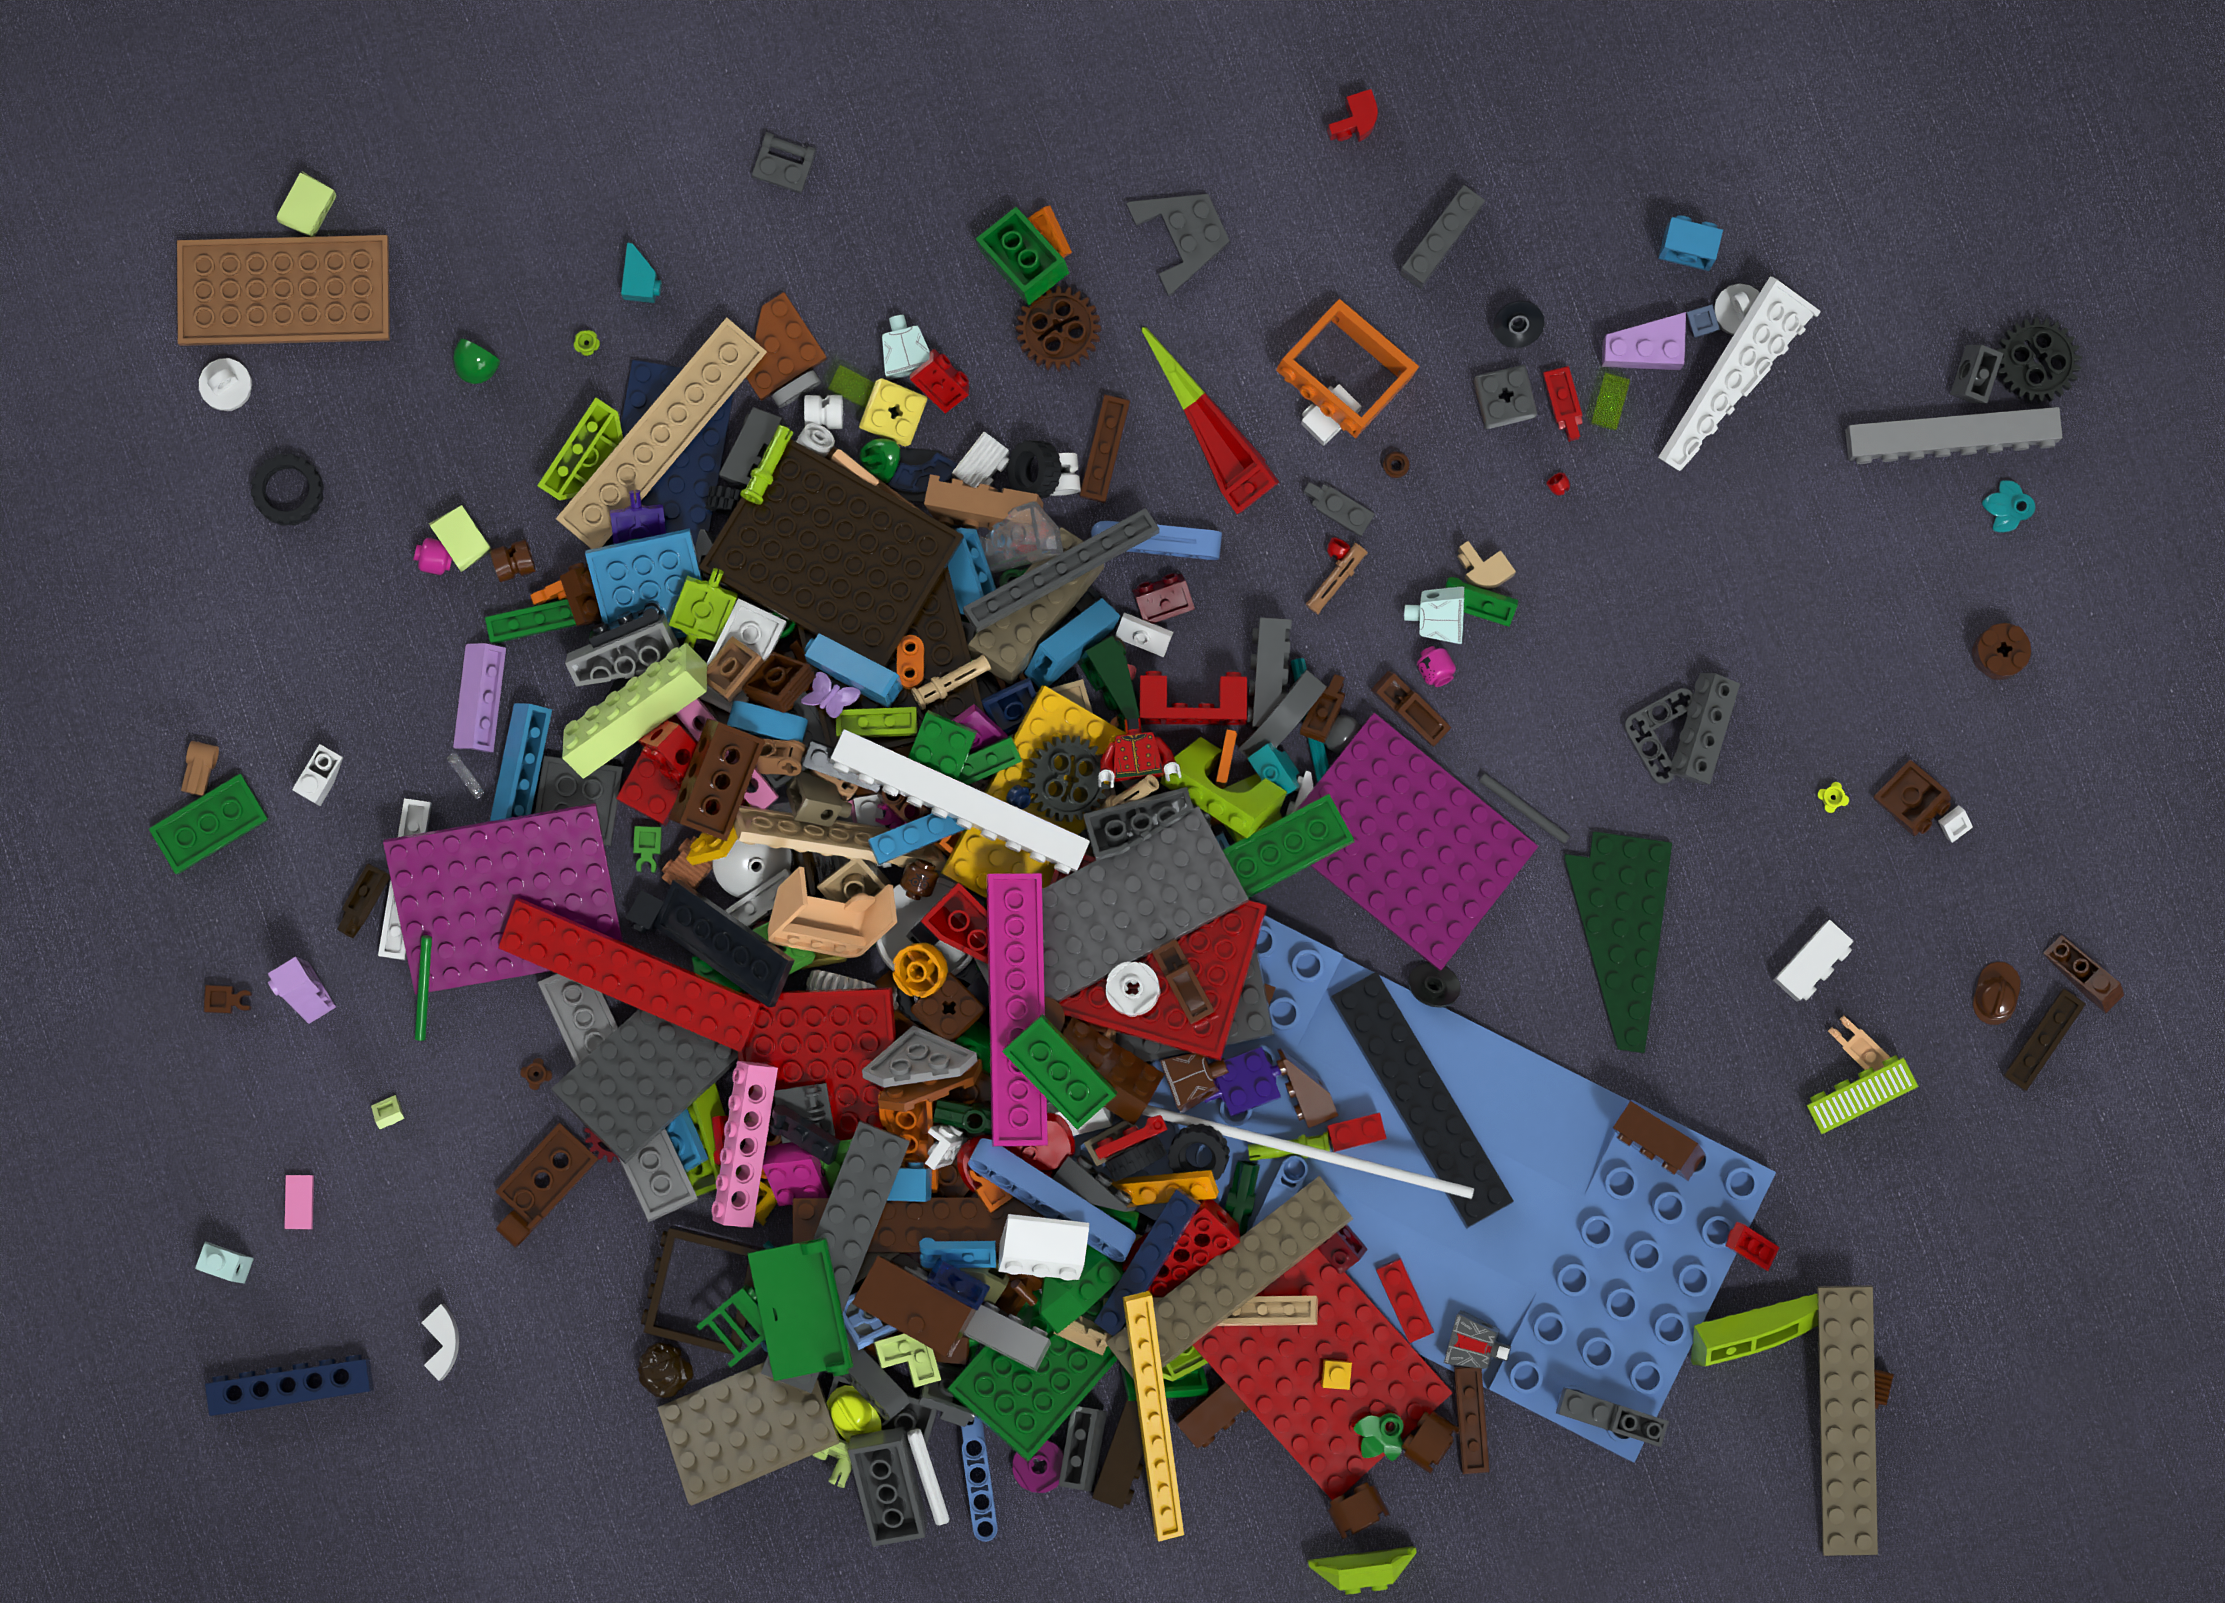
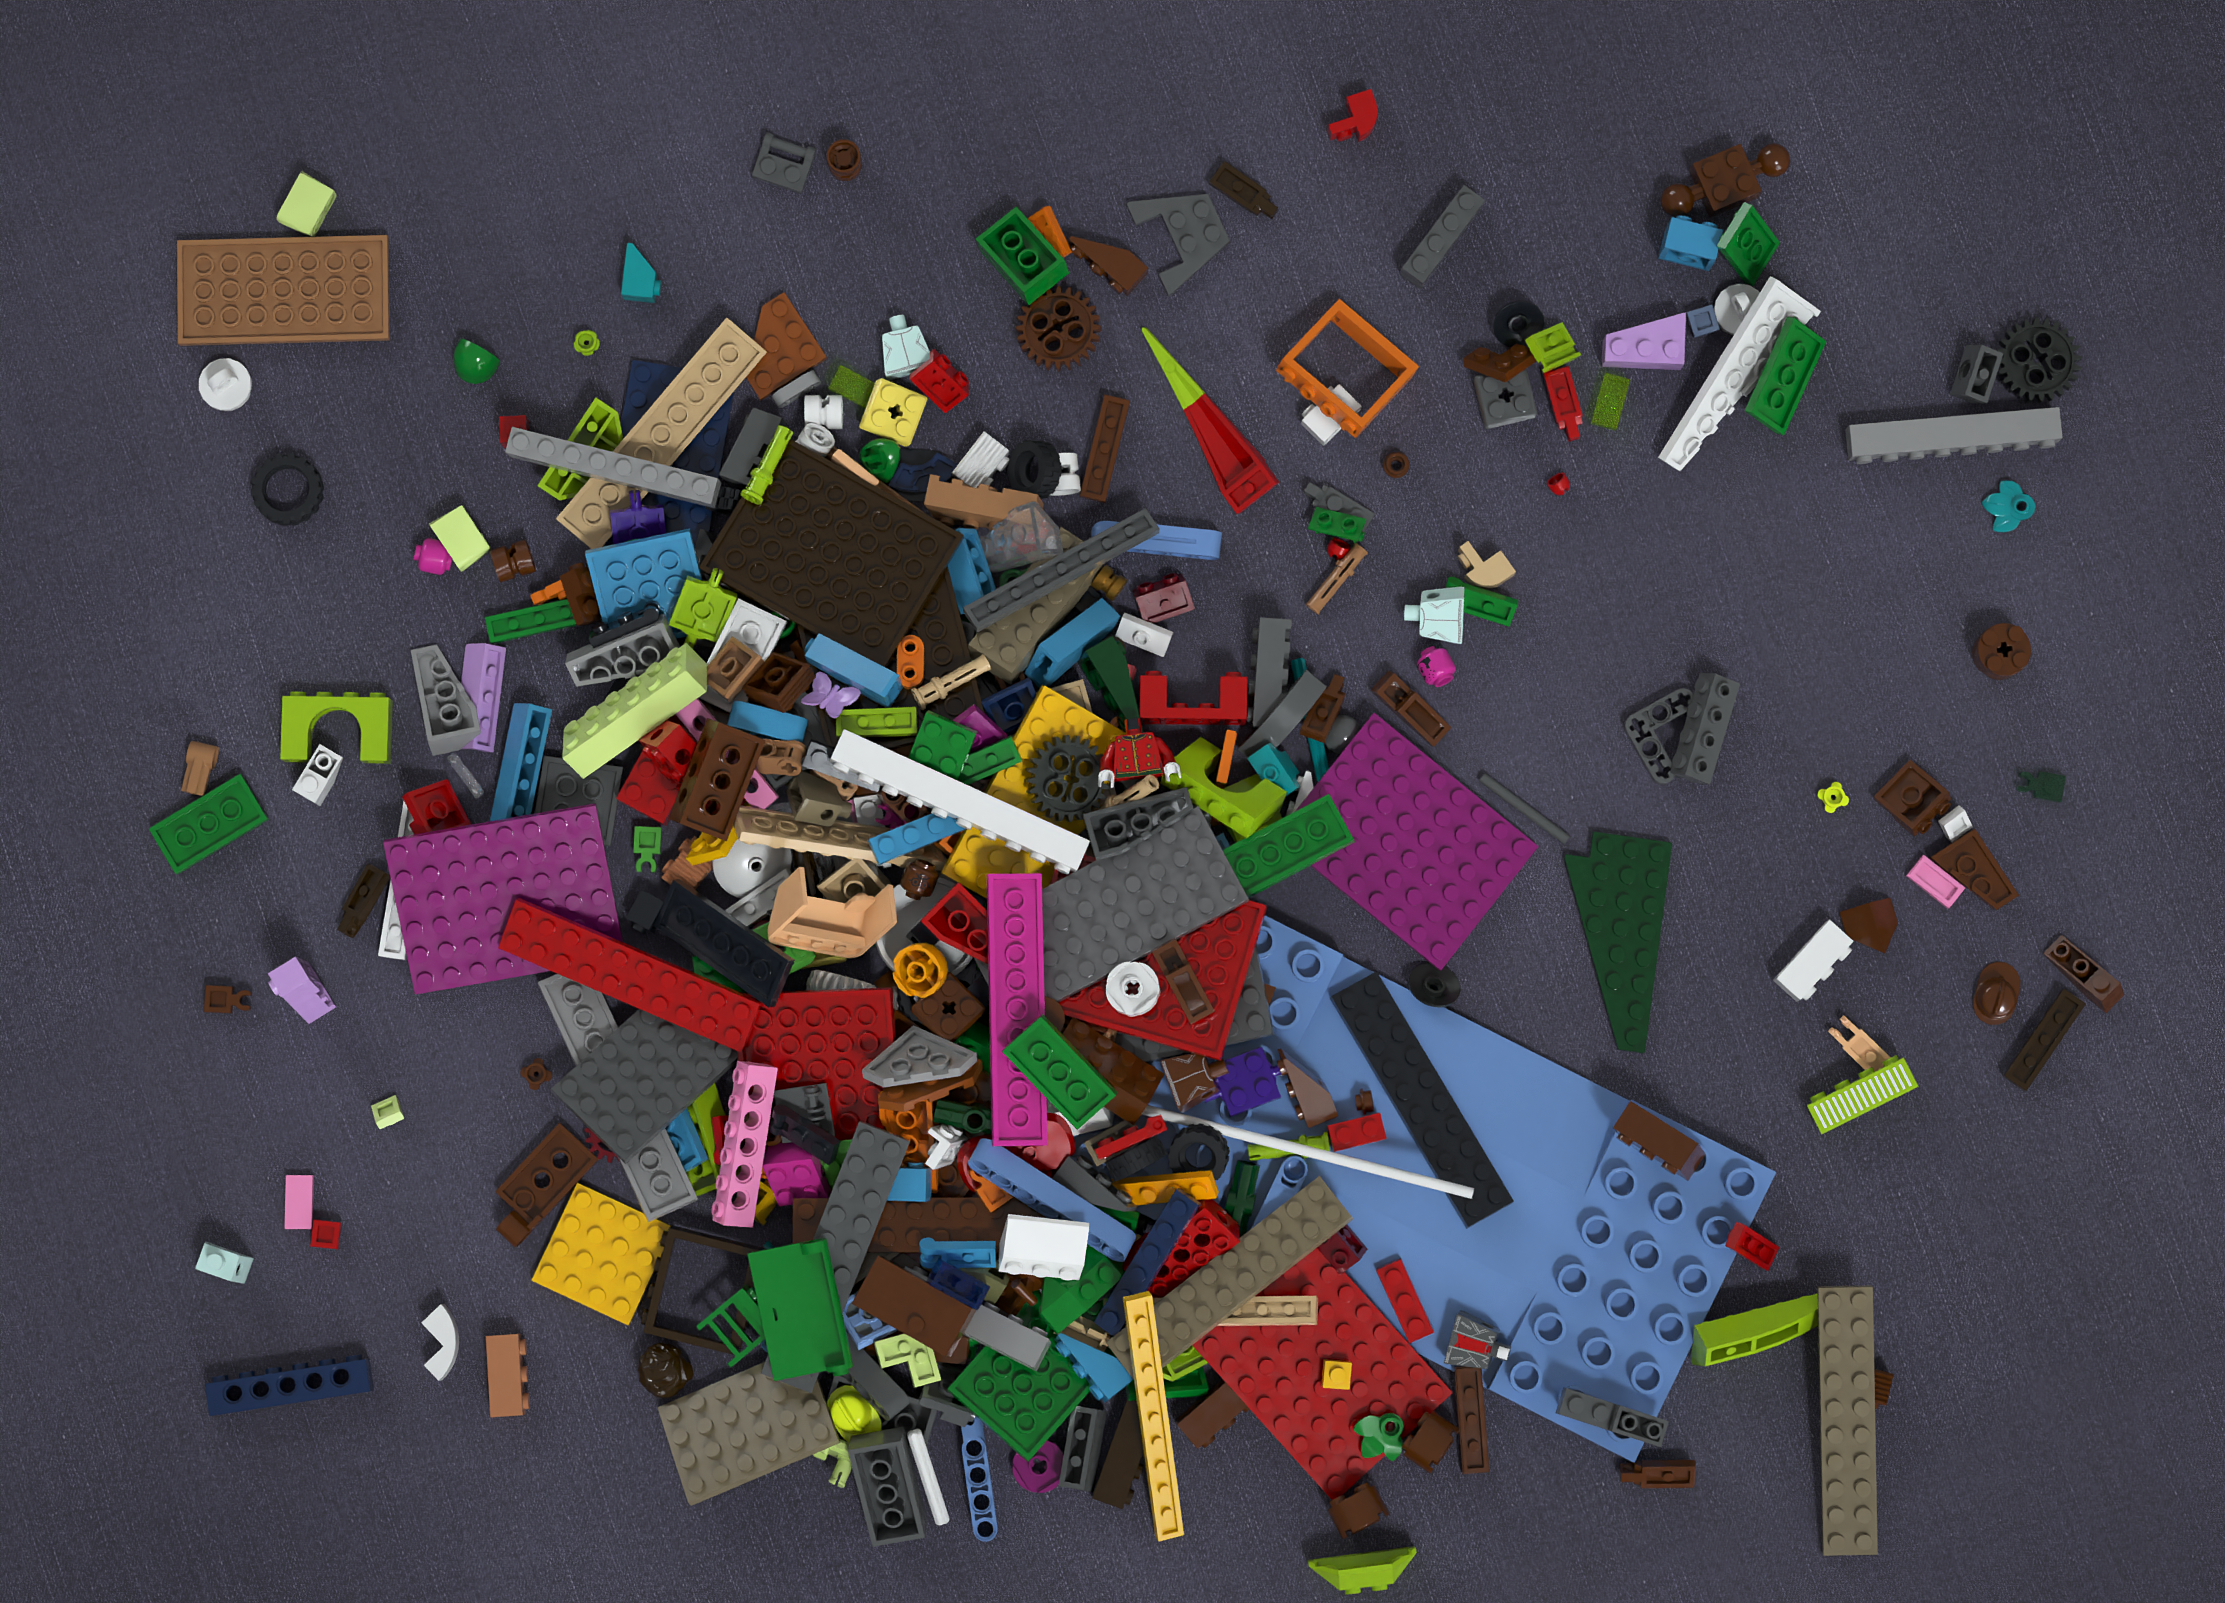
green bar [415,935,432,1041] -> none
dark blue plate [1006,785,1031,809] -> none
none -> lime arch [280,691,393,764]
none -> red plate [310,1220,342,1249]
none -> red plate [402,779,471,834]
none -> light grey wedge [411,645,481,756]
none -> nougat brick [486,1334,530,1417]
none -> red brick [499,415,530,448]
none -> light grey brick [505,427,721,508]
none -> yellow plate [531,1183,671,1326]
none -> reddish brown wheel [827,140,862,181]
none -> dark azure slope [1054,1333,1133,1403]
none -> reddish brown slope [1069,236,1148,296]
none -> pearl gold wheel [1091,564,1128,601]
none -> dark brown hinge [1209,161,1278,219]
none -> green hinge [1308,507,1366,543]
none -> reddish brown plate [1355,1088,1374,1115]
none -> reddish brown plate [1463,344,1536,383]
none -> lime plate [1525,322,1581,373]
none -> reddish brown hinge [1619,1460,1696,1488]
none -> reddish brown brick [1661,143,1790,218]
none -> green plate [1717,202,1780,286]
none -> green plate [1745,317,1826,435]
none -> reddish brown slope [1839,898,1898,953]
none -> bright pink tile [1906,855,1965,909]
none -> reddish brown wing [1930,829,2019,910]
none -> clear green plate [2016,771,2066,803]

